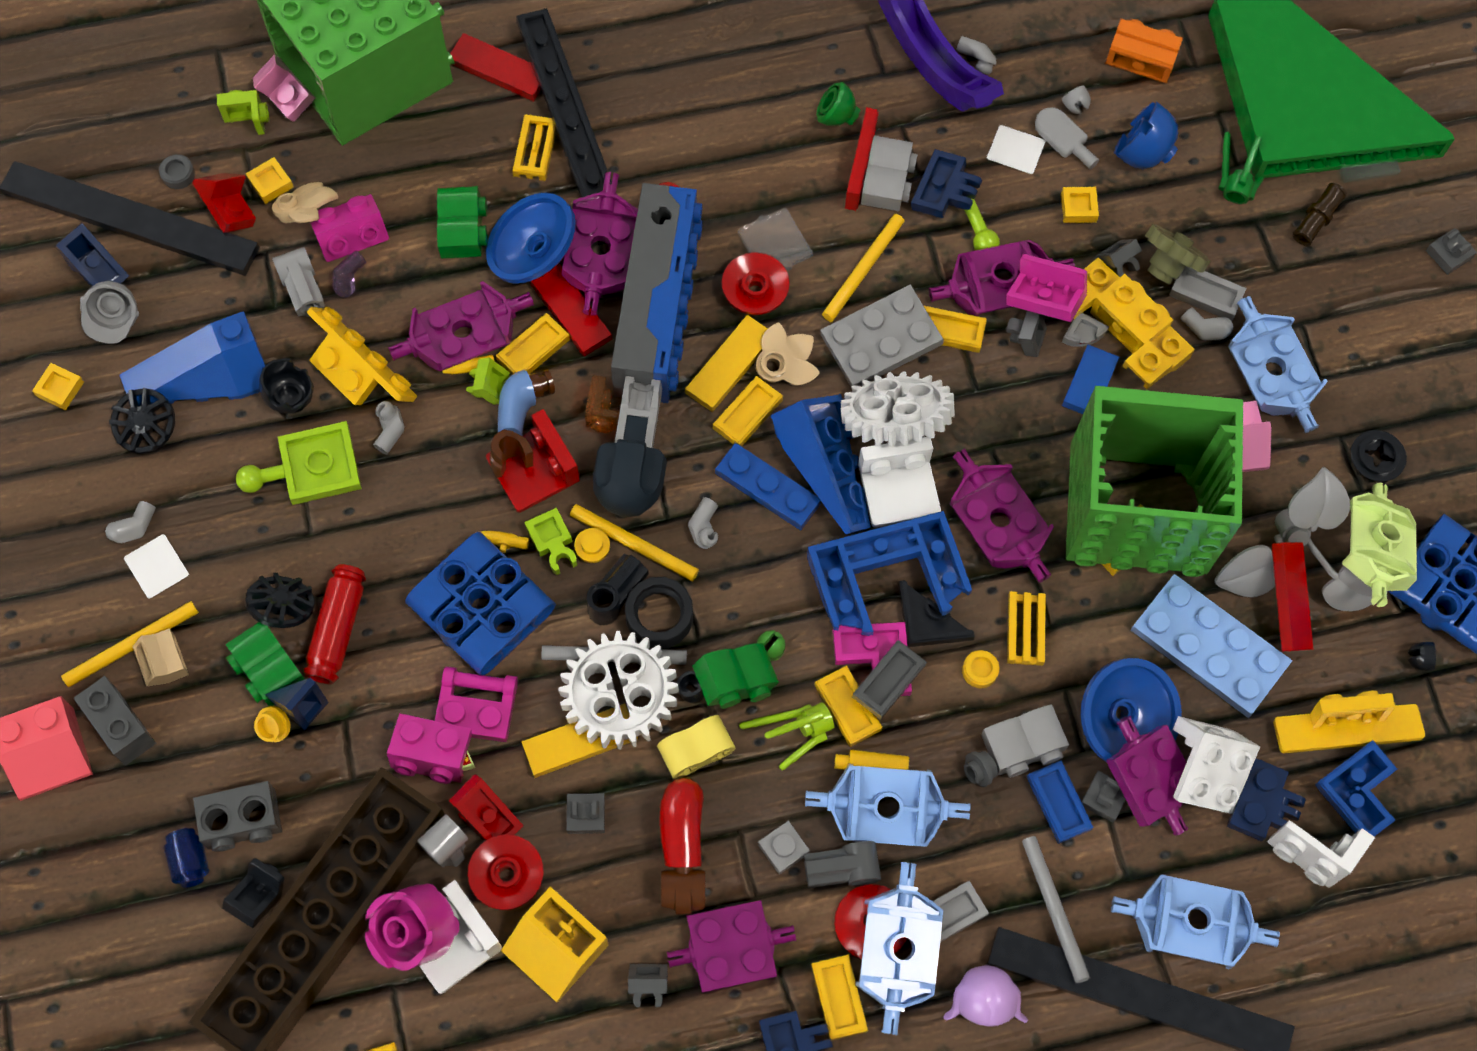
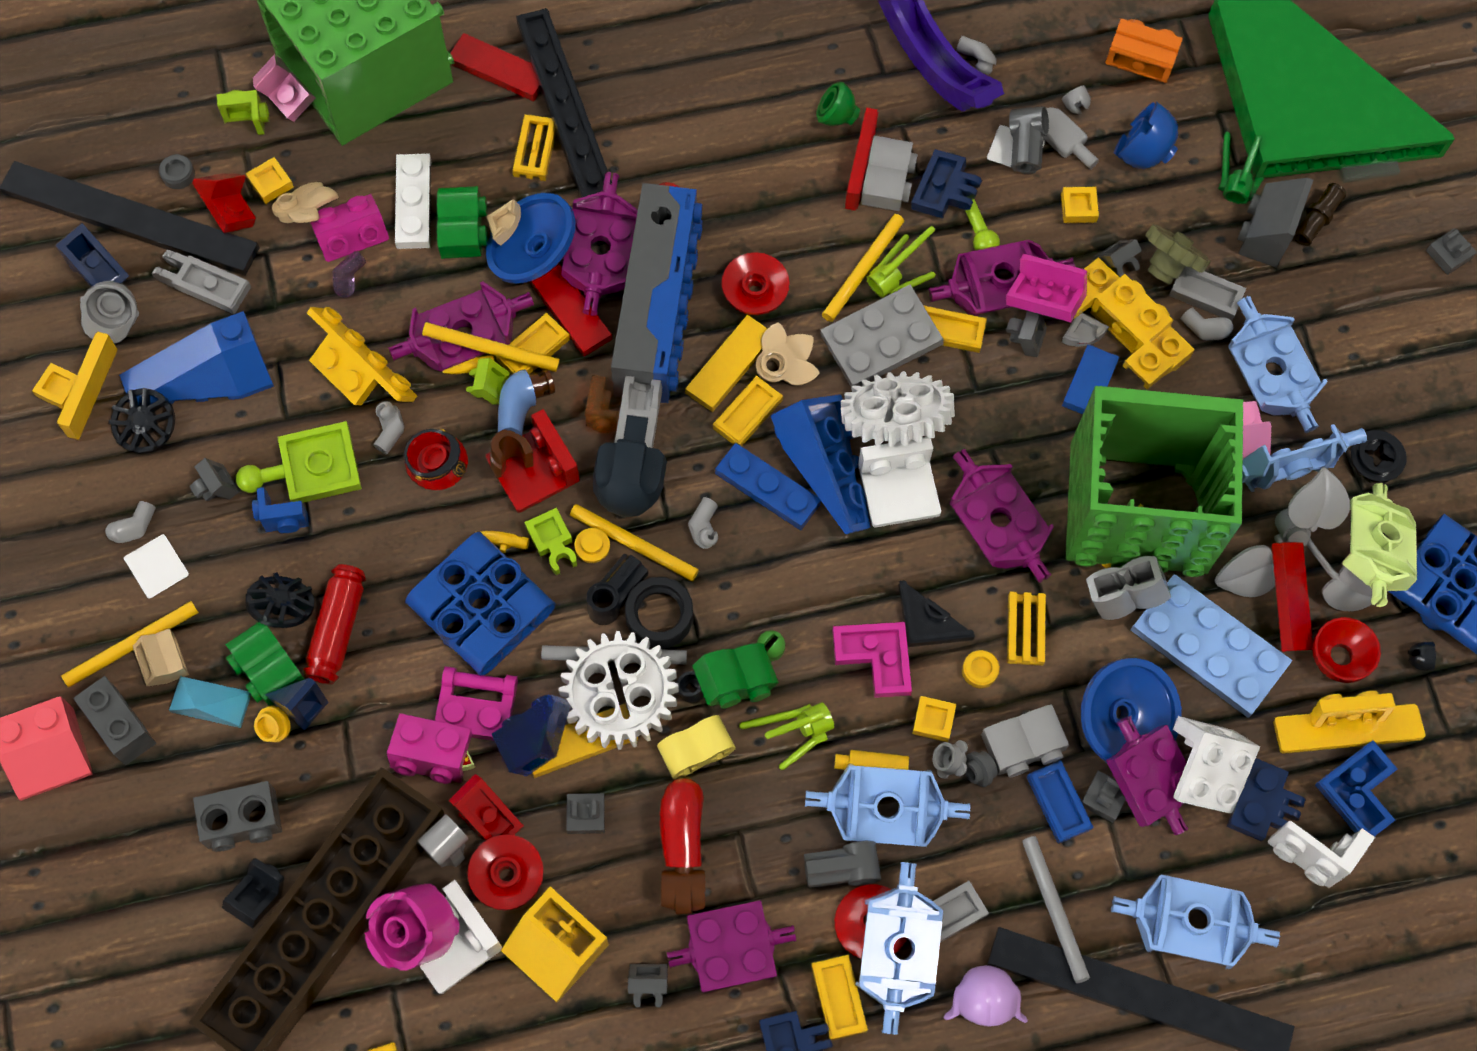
clear blue brick [163,828,210,888] -> none
black hair [259,358,314,414] -> none
light grey piece [272,247,325,317] -> none
clear piece [737,207,813,271] -> none
light grey plate [758,821,810,875] -> none
blue wedge [807,511,972,636] -> none
yellow tile [815,665,883,747] -> none
dark grey tile [852,640,927,720] -> none
none -> yellow tile [57,331,118,440]
none -> light grey hinge [152,250,251,314]
none -> medium azure slope [169,676,251,728]
none -> dark grey tile [190,458,240,501]
none -> blue bracket [252,487,309,533]
none -> white plate [395,154,431,249]
none -> red piece [404,428,468,490]
none -> yellow bar [422,322,560,372]
none -> tan tile [487,199,521,246]
none -> clear blue slope [491,695,570,776]
none -> lime plant [867,226,936,298]
none -> yellow plate [912,696,956,742]
none -> light grey plate [933,740,968,779]
none -> dark grey piece [1009,106,1049,174]
none -> light grey brick [1086,556,1171,620]
none -> dark grey slope [1237,178,1314,268]
none -> light blue plate [1242,424,1367,492]
none -> red piece [1312,617,1381,683]

